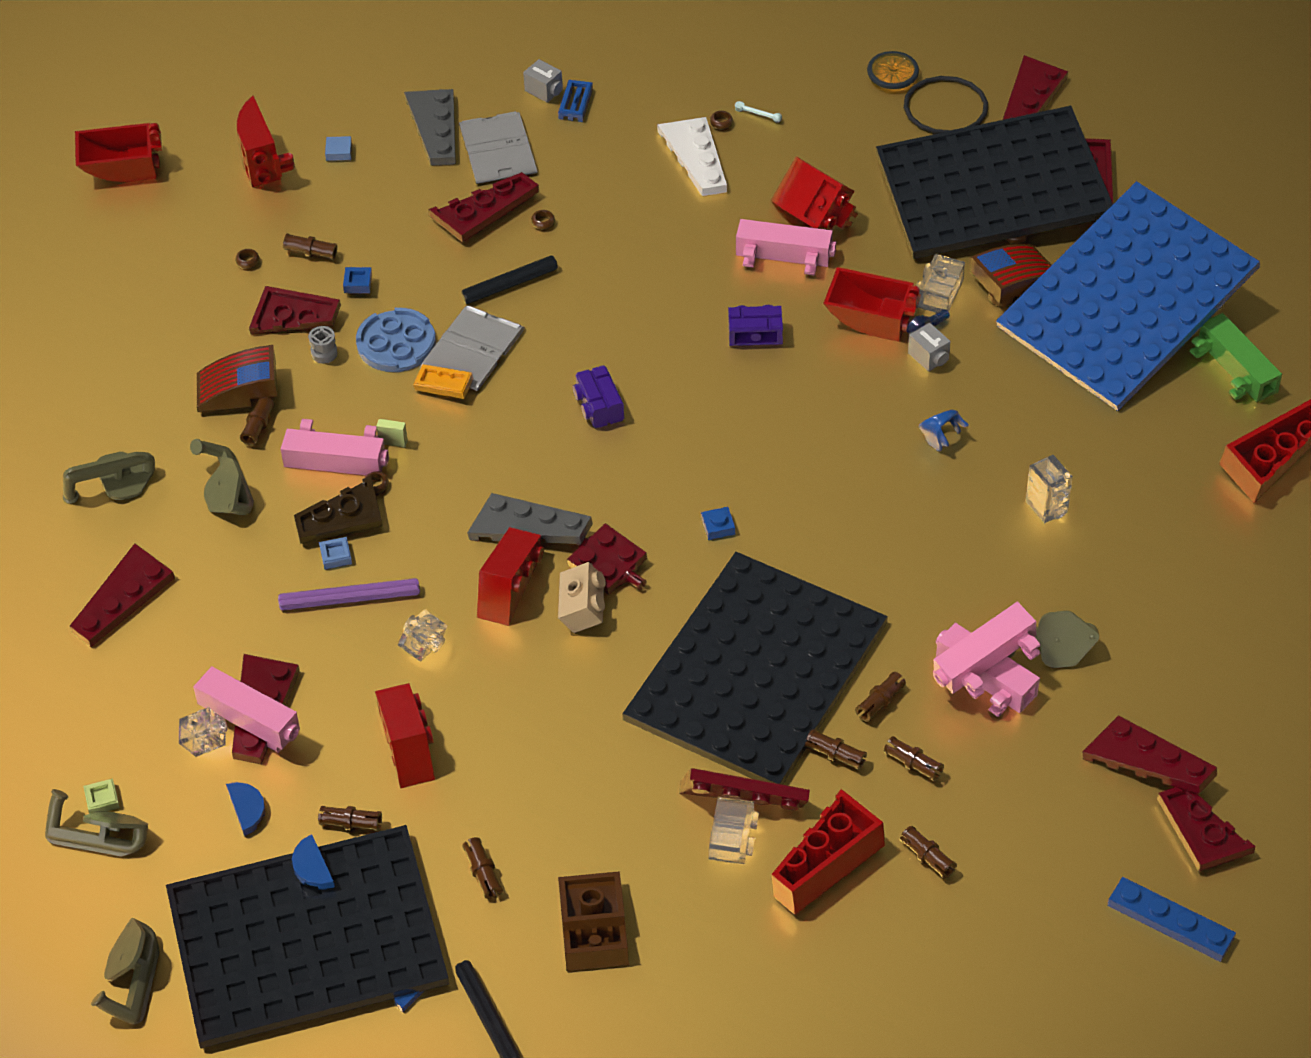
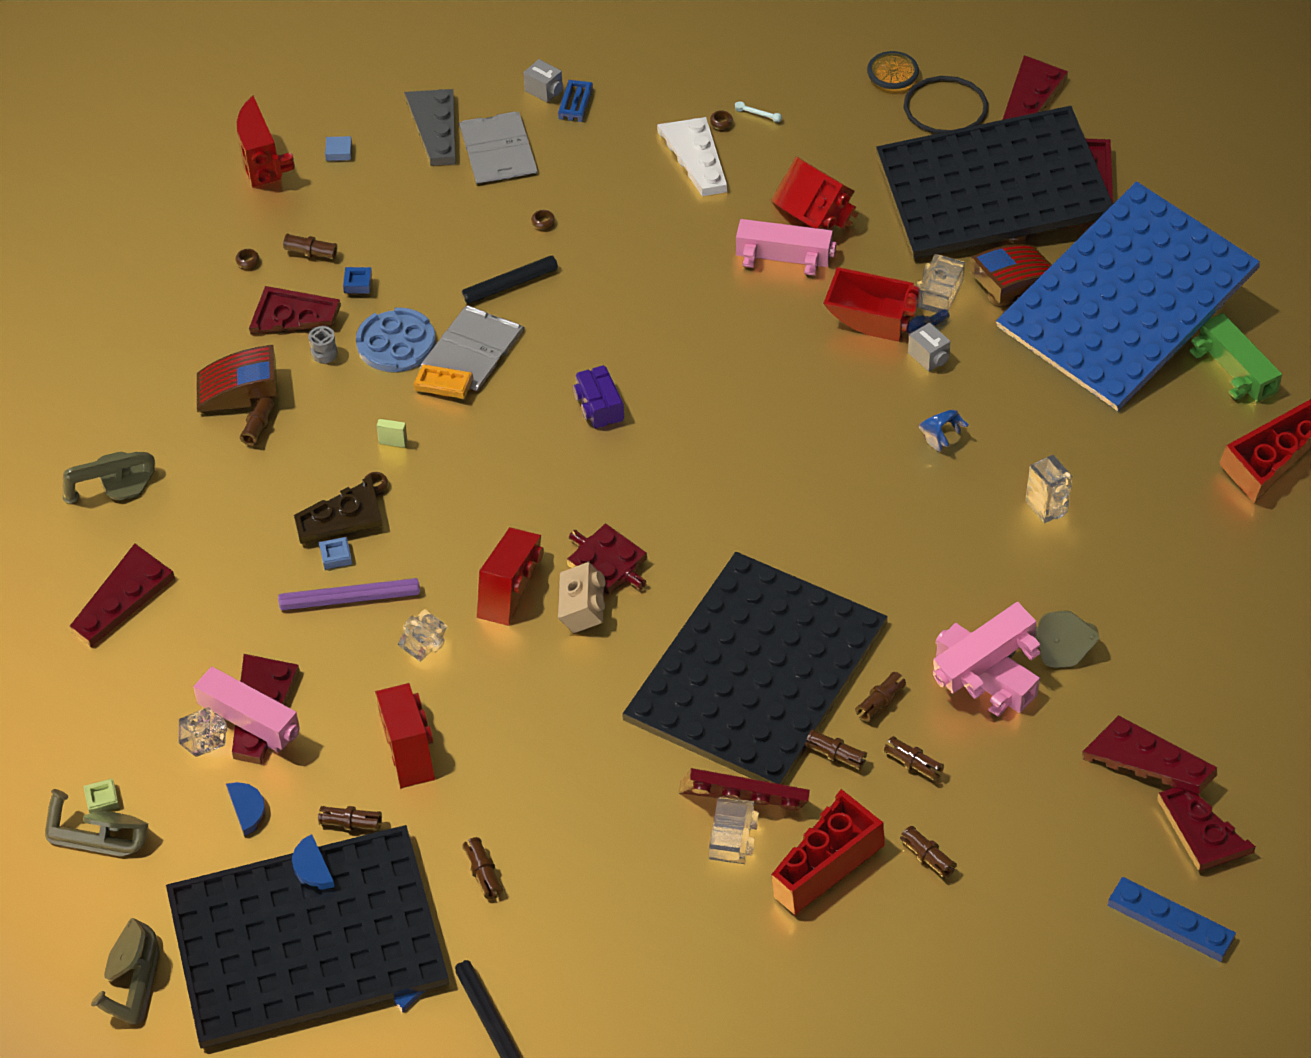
red piece [75,123,162,182] -> none
olive piece [190,439,254,515] -> none
bright pink brick [281,419,389,475] -> none
dark red wing [428,172,539,243] -> none
dark grey wing [467,493,593,544] -> none
reddish brown slope [558,871,629,971] -> none
blue plate [701,507,735,540] -> none
dark purple brick [728,305,783,346] -> none

